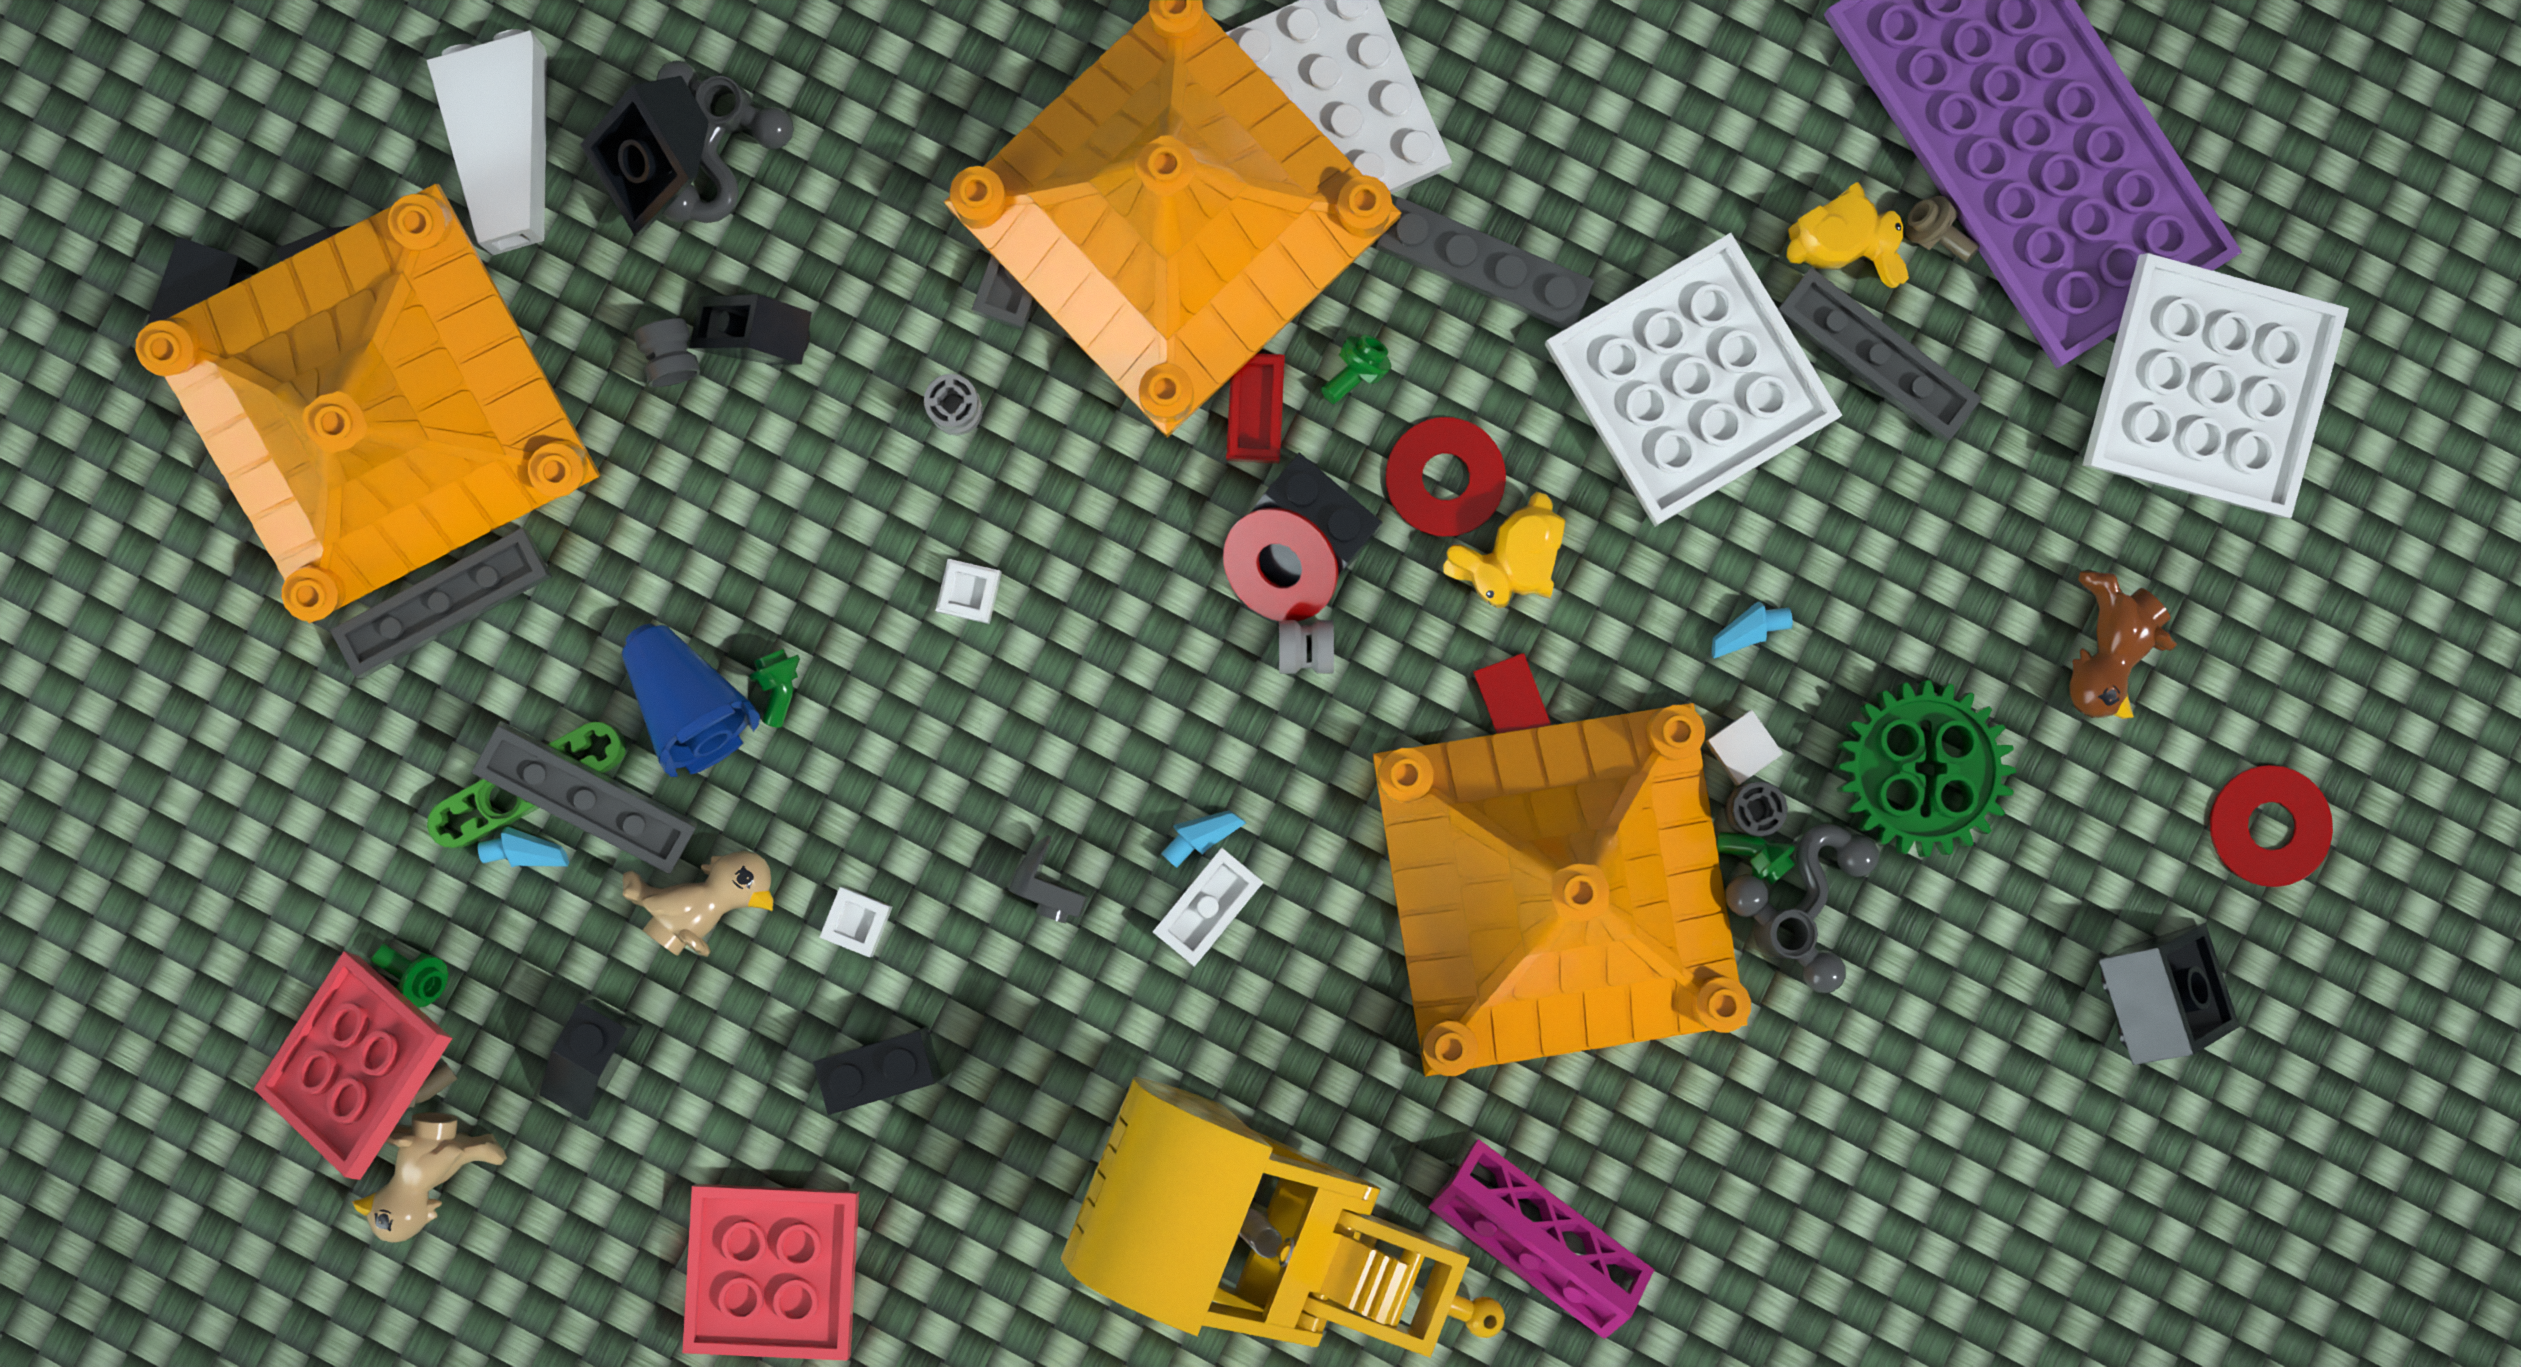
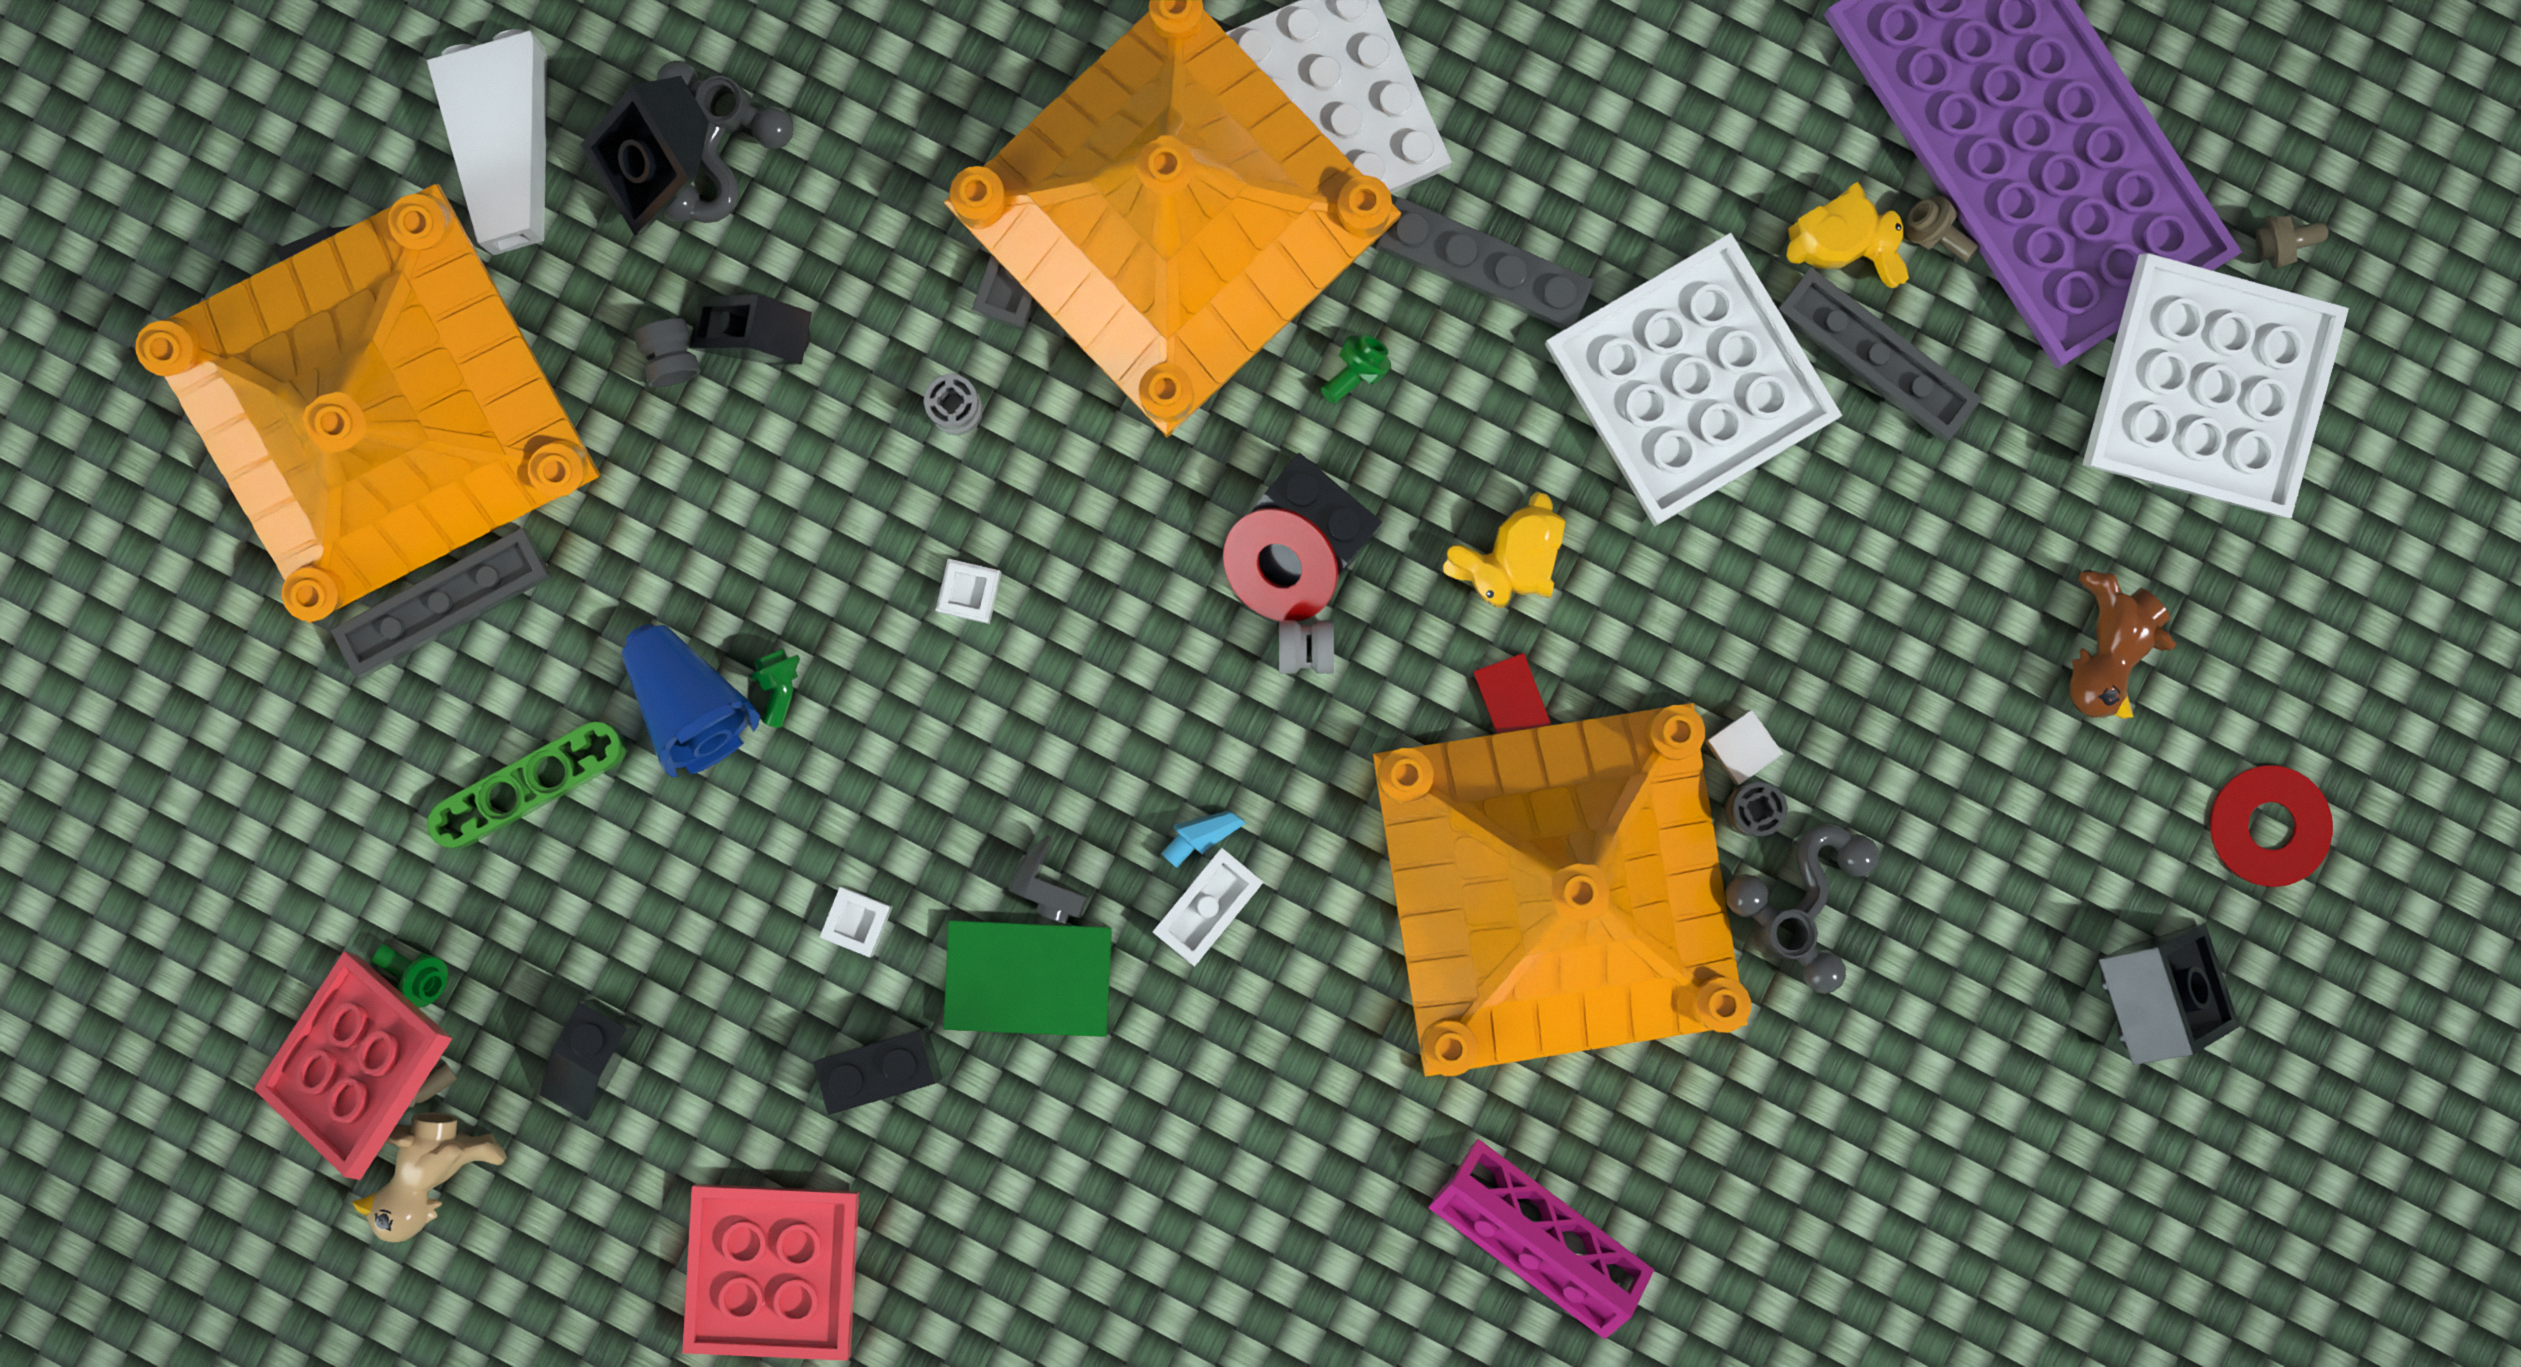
black slope [146,237,259,326] -> none
dark grey plate [471,721,697,874] -> none
medium azure bar [478,827,570,867] -> none
tan animal [623,851,774,957] -> none
yellow piece [1060,1077,1505,1358] -> none
red tile [1226,353,1285,464] -> none
red gear [1386,417,1506,537] -> none
medium azure bar [1712,601,1793,659] -> none
green plate [1717,832,1796,885] -> none
green gear [1834,680,2016,857] -> none
none -> green tile [943,920,1112,1037]
none -> dark tan plate [2256,215,2328,269]

